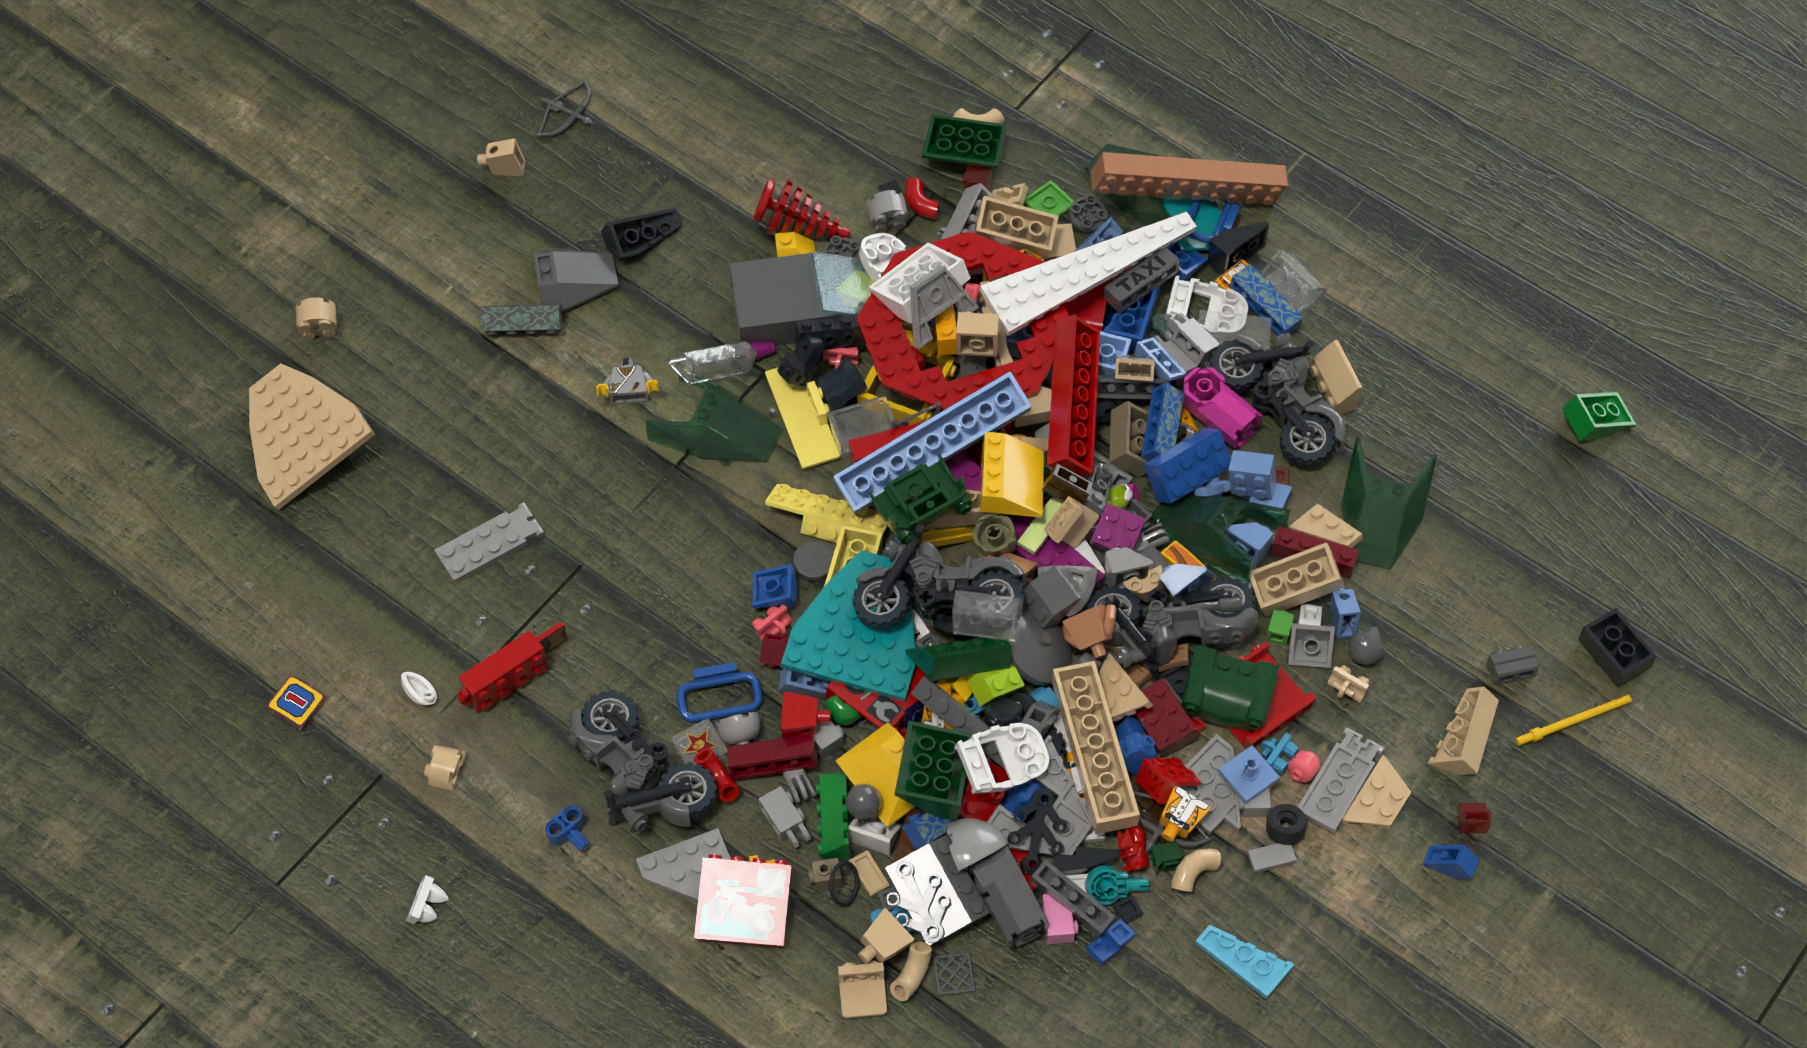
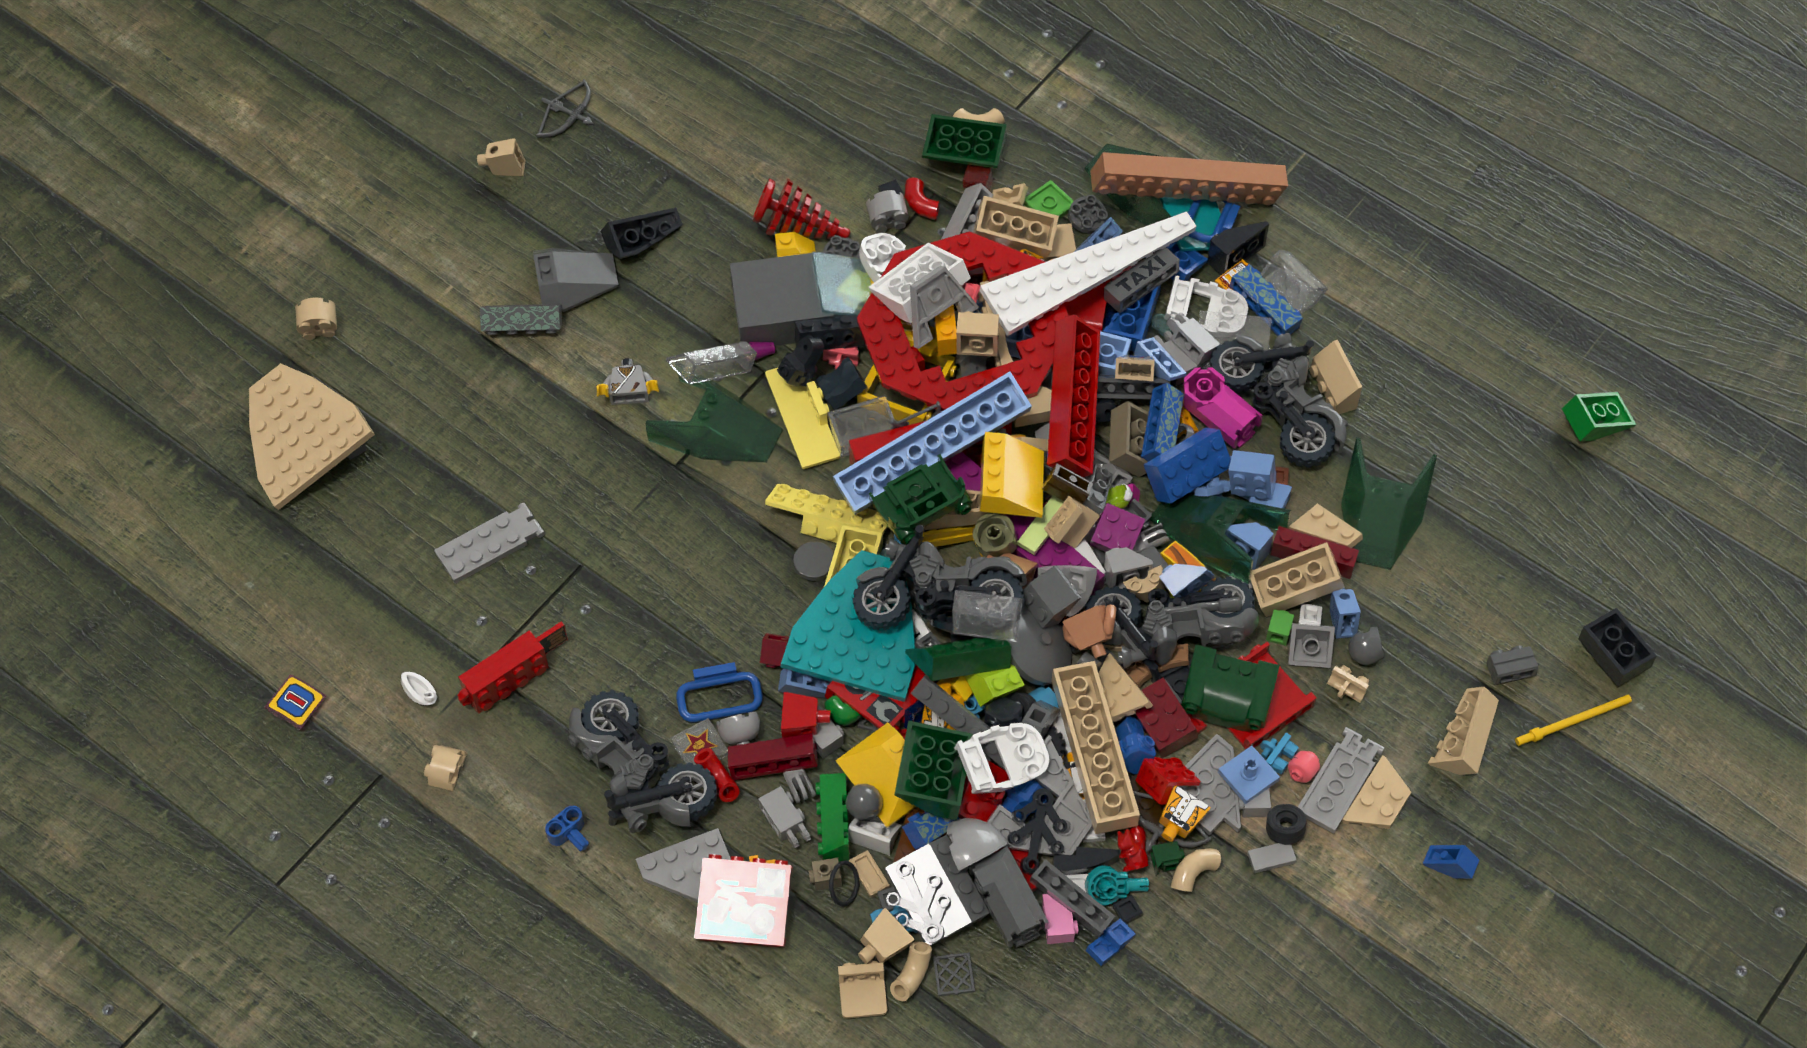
white tile [406,875,449,924] -> none
blue slope [752,564,797,609] -> none
coral hips [752,605,792,642] -> none
medium azure wing [1195,925,1295,999] -> none
clear red piece [1457,803,1491,833] -> none

